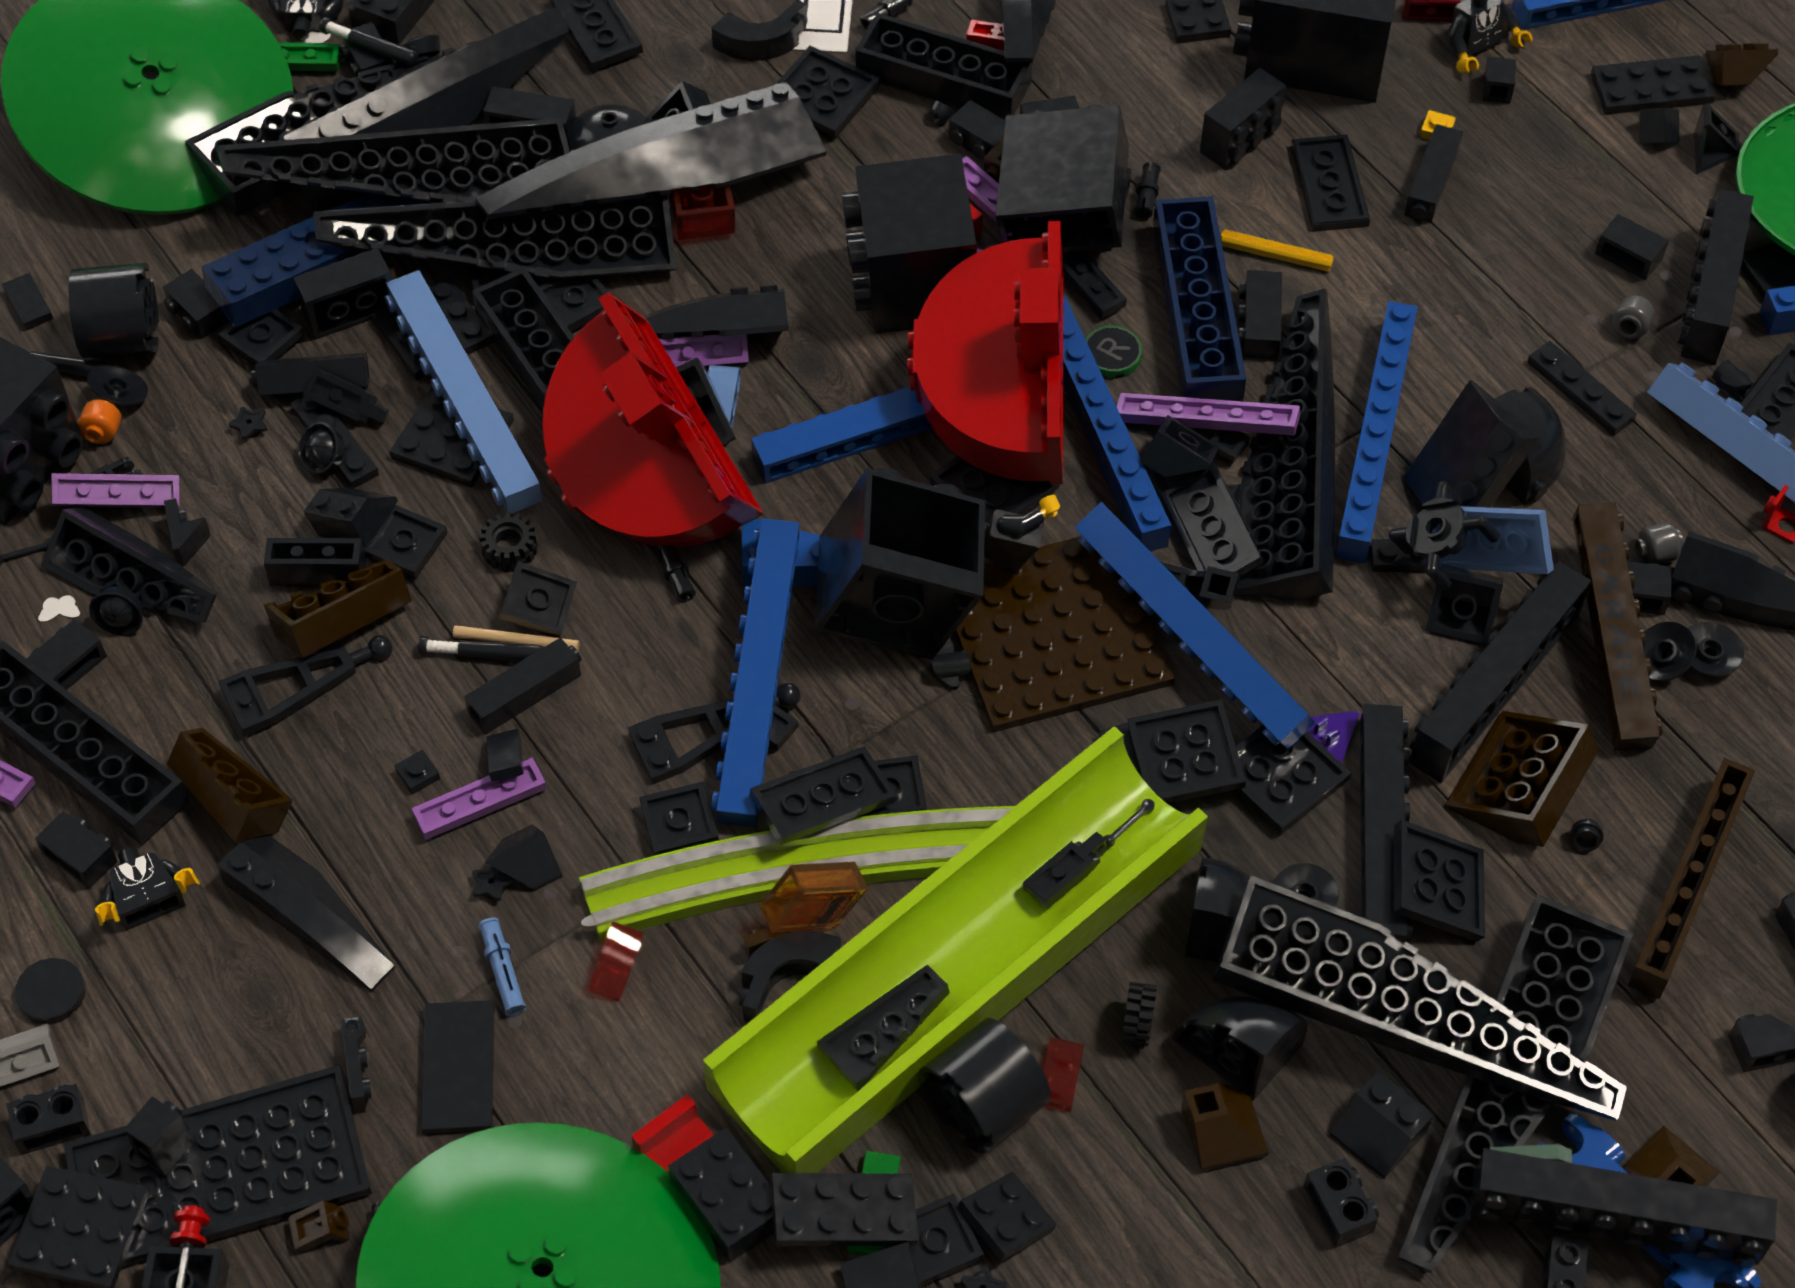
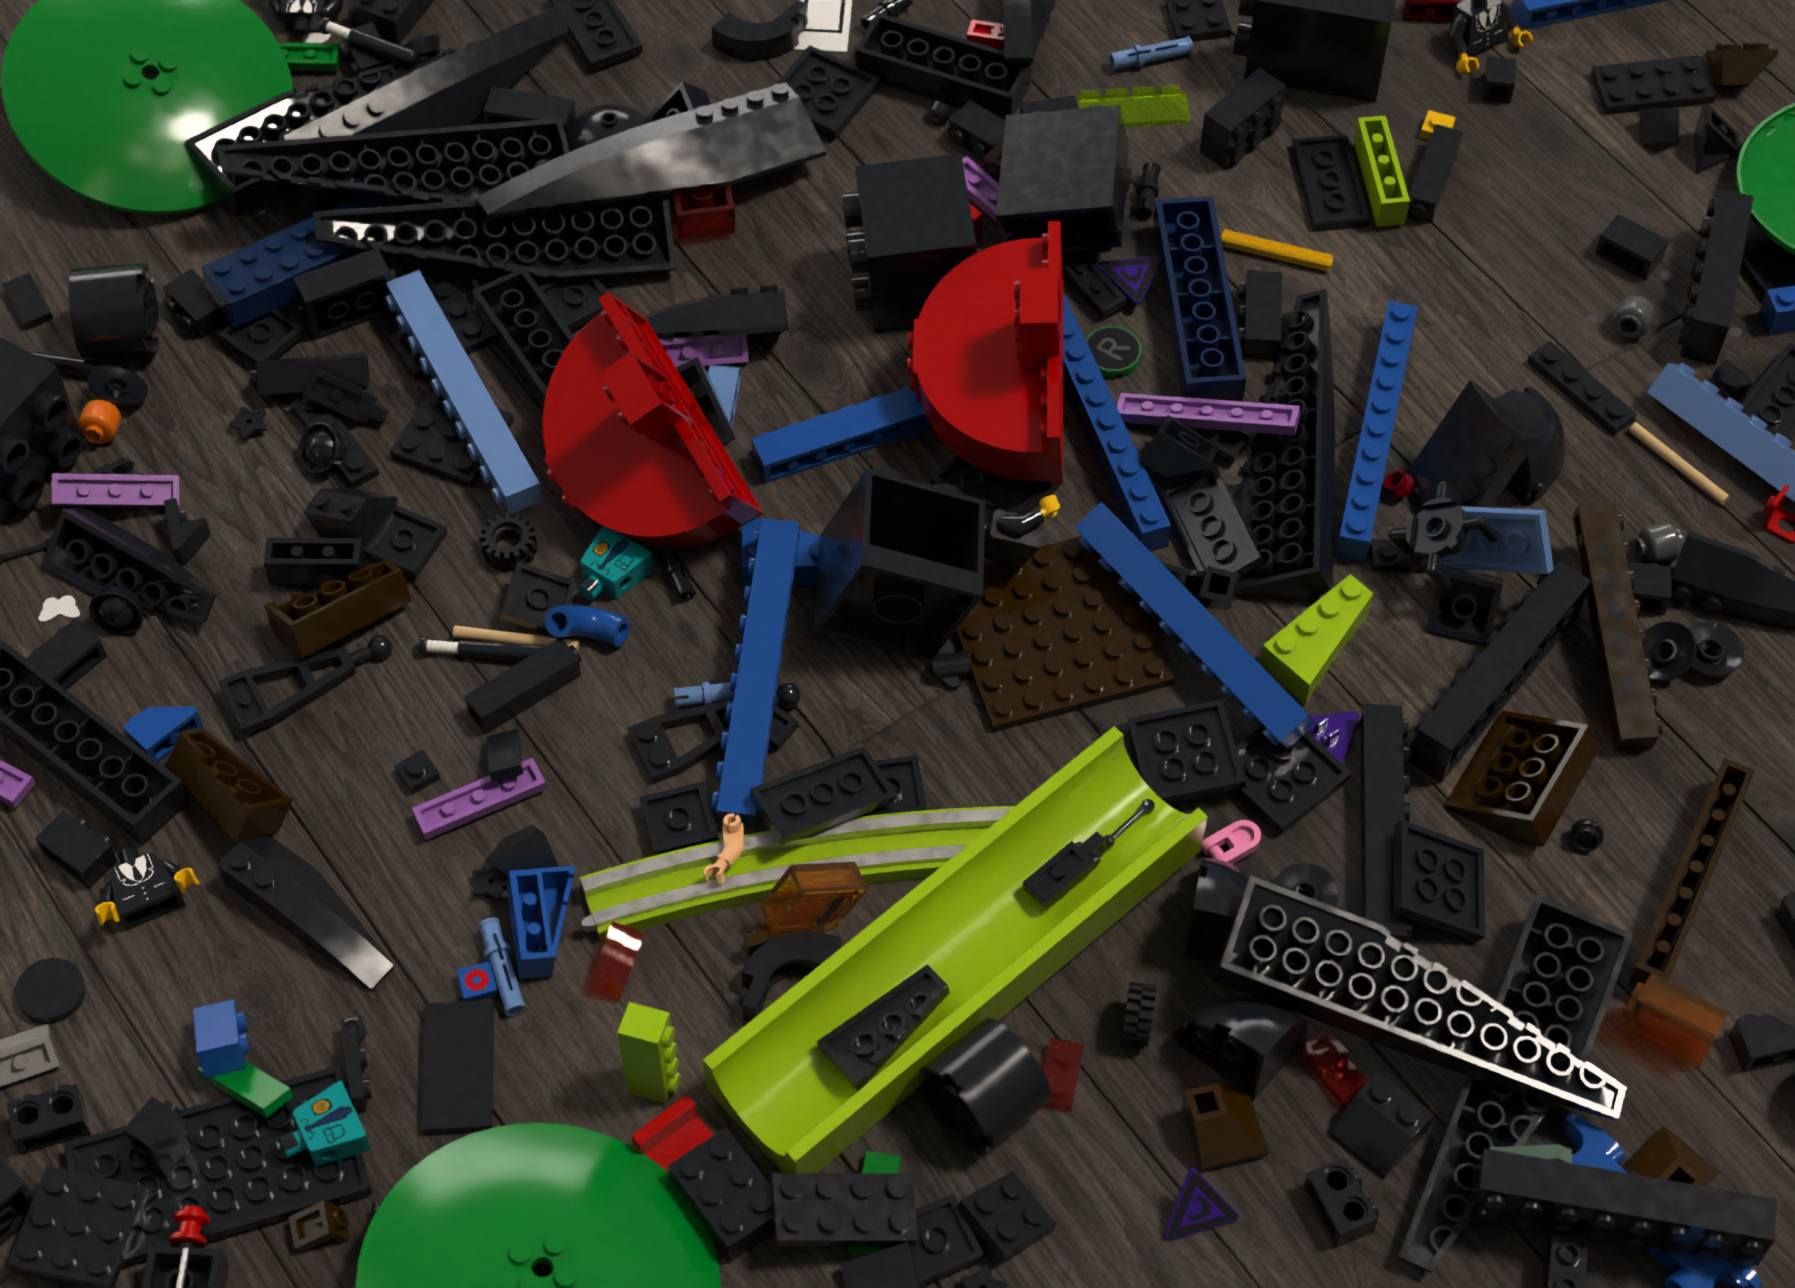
none -> blue slope [122,707,204,762]
none -> blue brick [193,999,251,1078]
none -> green tile [197,1062,293,1118]
none -> teal torso [280,1081,372,1165]
none -> blue tile [457,961,498,1001]
none -> blue wedge [507,866,576,979]
none -> blue cylinder [545,605,631,647]
none -> teal torso [579,526,653,600]
none -> lime brick [617,1002,681,1104]
none -> medium blue pin [674,682,735,708]
none -> light nougat arm [703,813,744,884]
none -> clear neon green windscreen [1077,84,1190,127]
none -> black piece [1098,256,1161,305]
none -> medium blue pin [1109,36,1193,70]
none -> black piece [1164,1168,1239,1240]
none -> bright pink plate [1201,820,1261,865]
none -> lime wedge [1259,574,1374,705]
none -> clear red slope [1300,1029,1368,1107]
none -> lime brick [1353,115,1410,227]
none -> dark red plate [1383,470,1414,499]
none -> clear orange brick [1623,973,1728,1069]
none -> tan bar [1629,422,1730,505]

